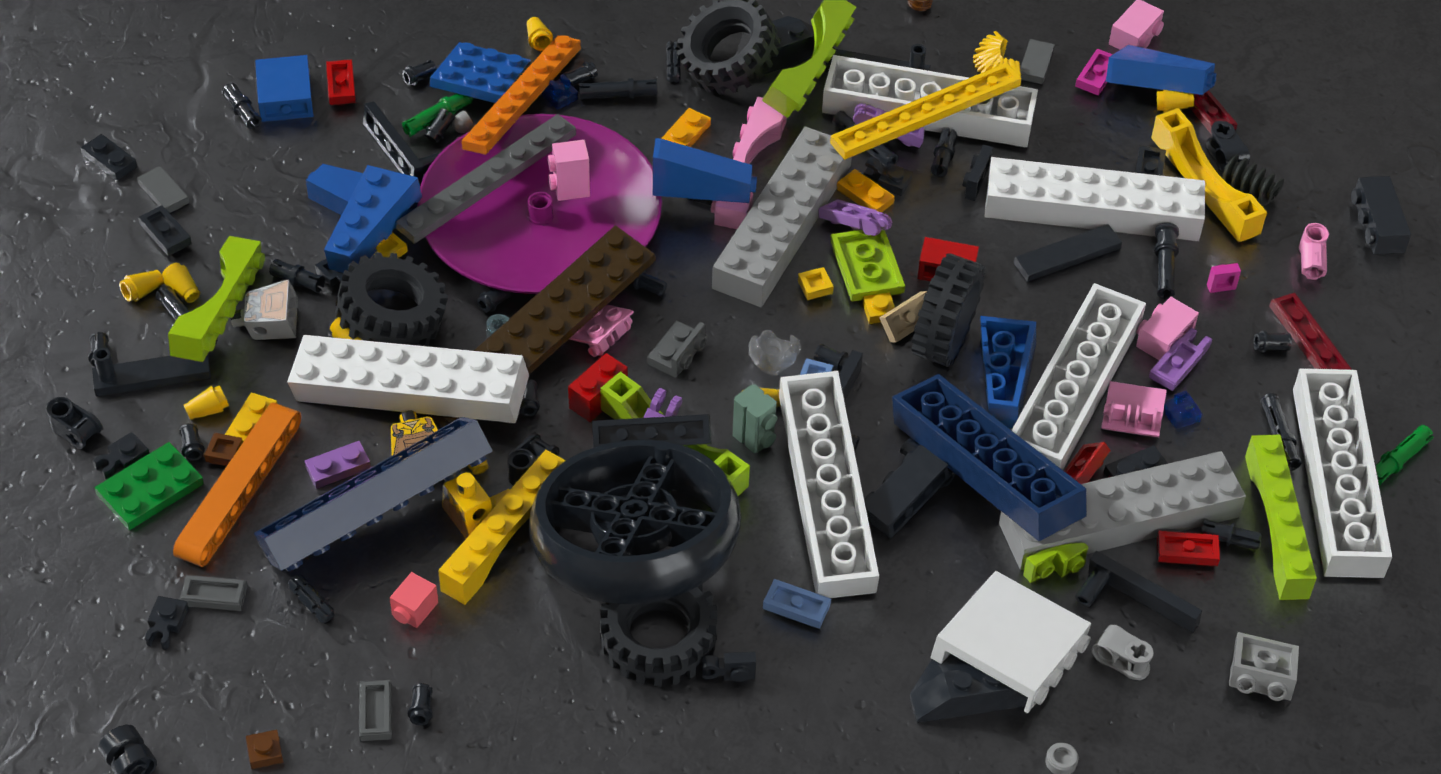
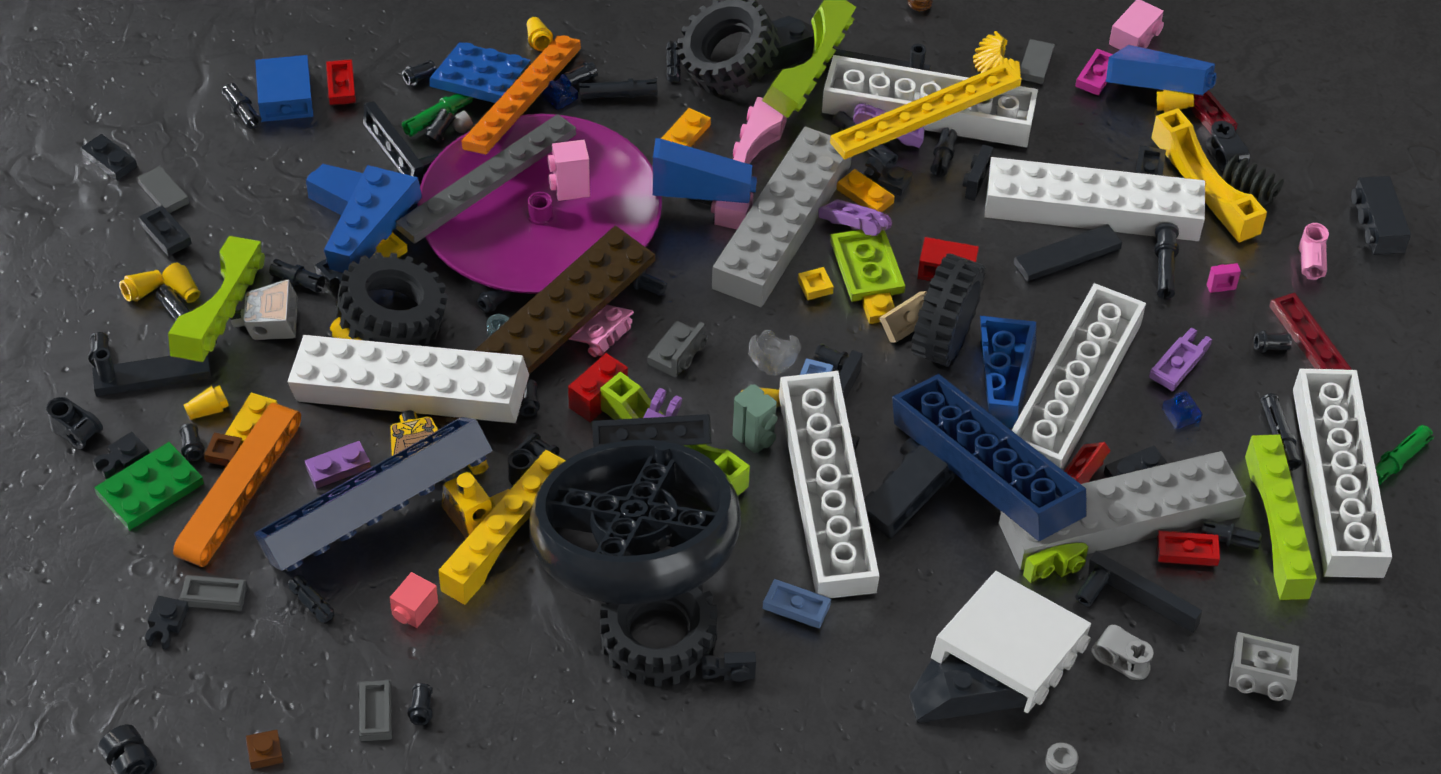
bright pink hinge [1101,381,1167,438] -> none
bright pink brick [1136,297,1199,360] -> none

